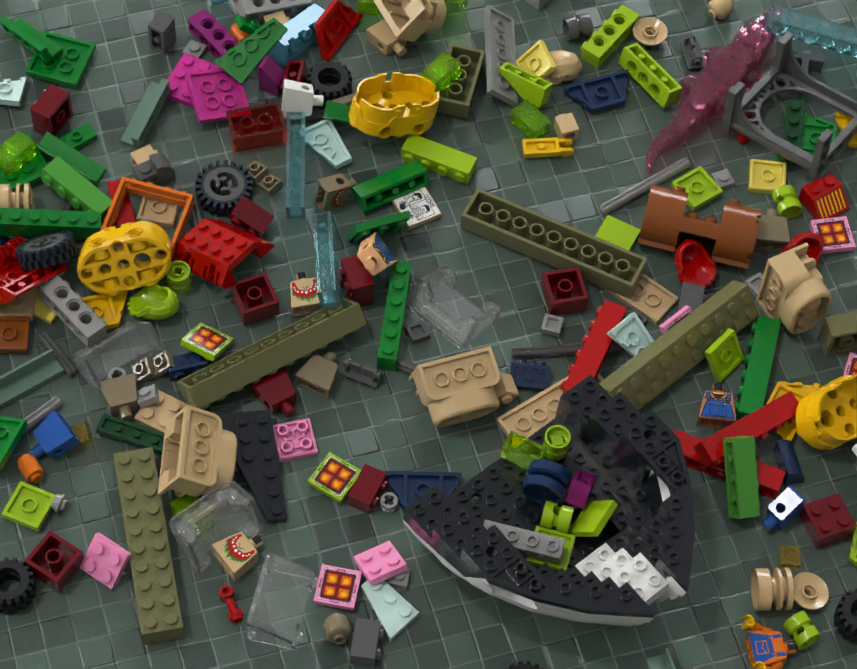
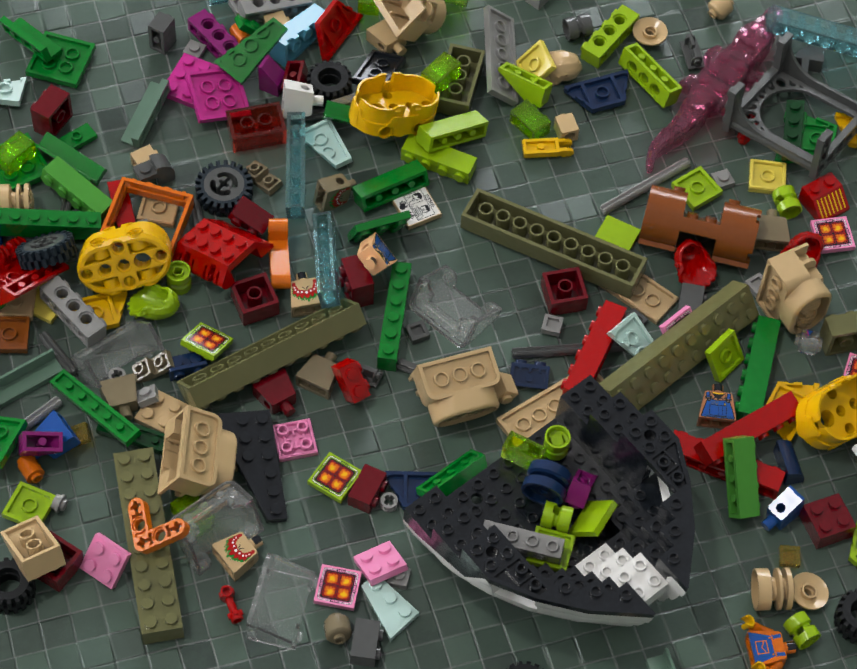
none -> tan slope [0,515,66,582]
none -> magenta slope [19,431,63,456]
none -> green plate [49,369,142,447]
none -> orange beam [128,498,190,554]
none -> orange beam [268,218,291,289]
none -> red brick [331,358,371,404]
none -> black tile [352,49,406,85]
none -> lime brick [415,110,489,153]
none -> green panel [416,449,487,497]
none -> clear head [794,329,823,356]

